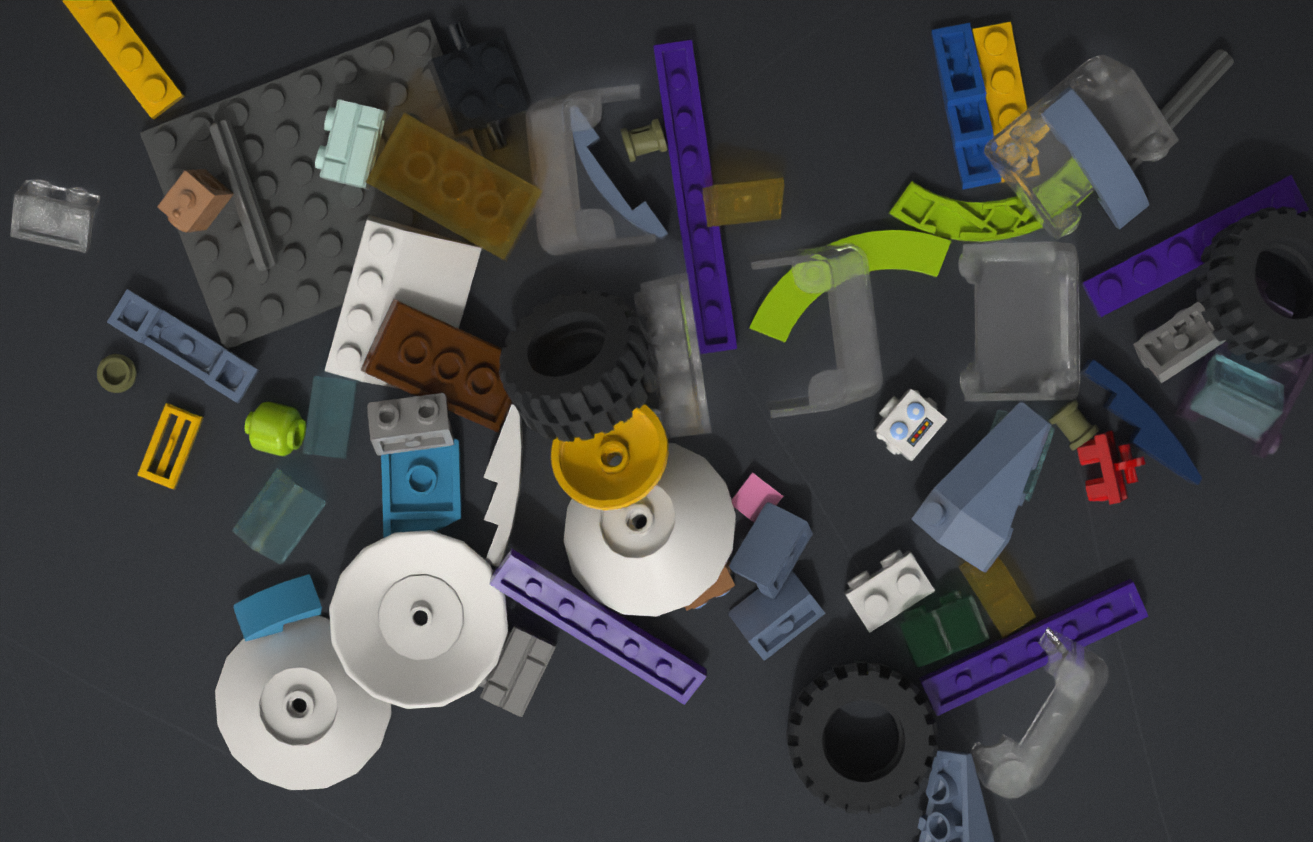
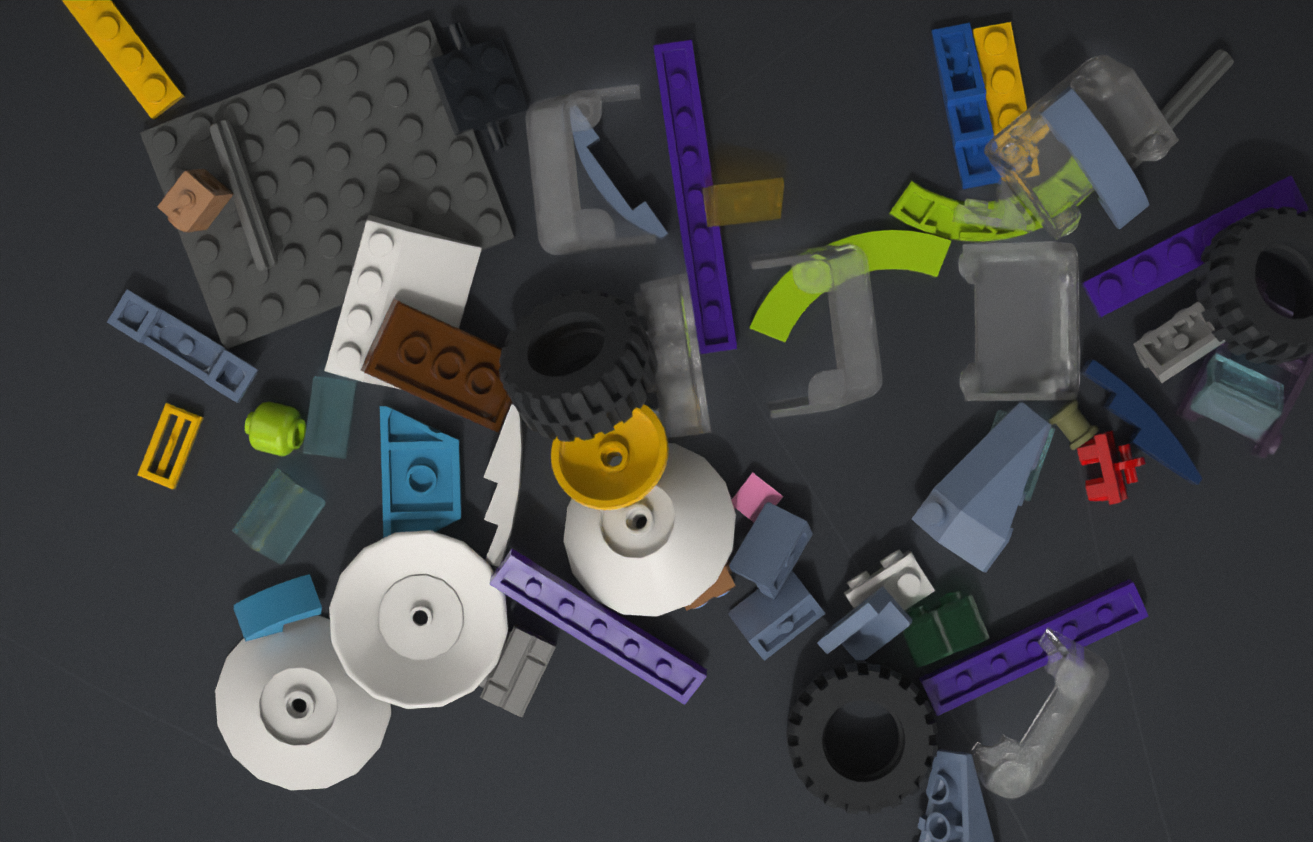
clear bracket [10,179,100,253] -> none
olive plate [97,354,137,393] -> none
light aqua brick [315,100,387,190] -> none
clear yellow brick [365,113,545,262] -> none
light grey bracket [367,393,454,456] -> none
olive bush [620,118,667,163] -> none
white head [874,389,947,461] -> none
clear yellow slope [959,556,1036,637] -> none
none -> sand blue panel [817,586,912,661]
none -> clear slope [952,179,1035,233]

